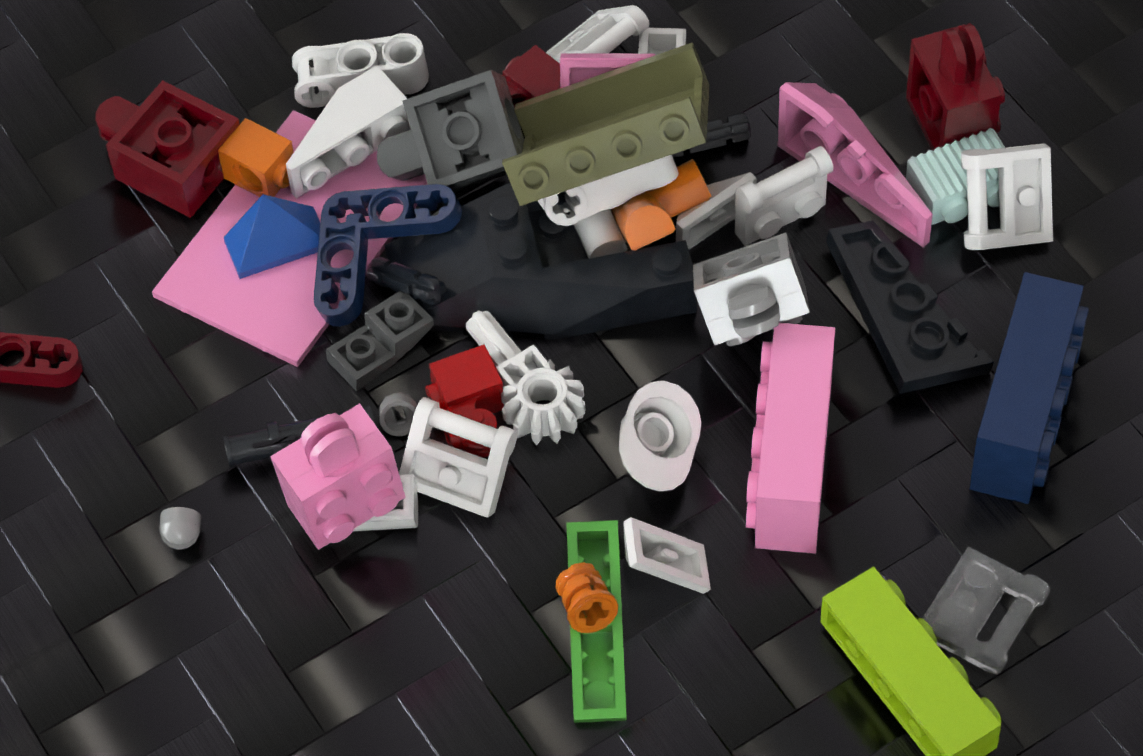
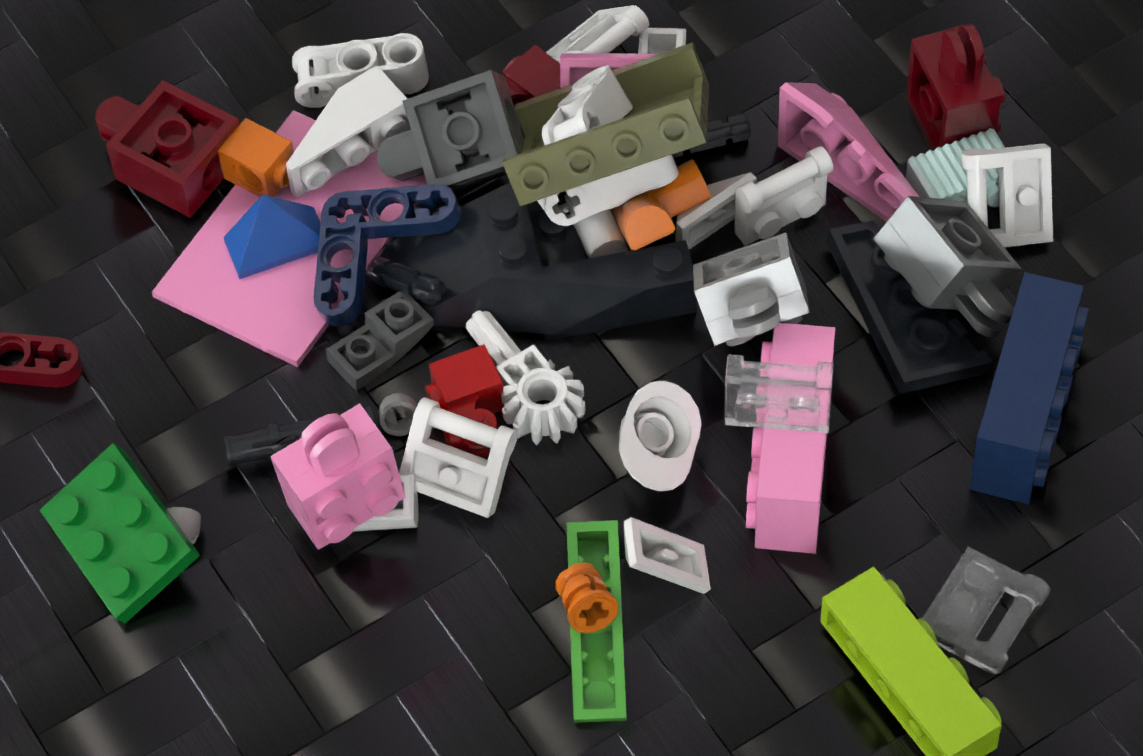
none -> green plate [39,443,200,624]
none -> white piece [542,65,633,145]
none -> clear plate [725,355,834,433]
none -> dark grey brick [873,196,1021,338]

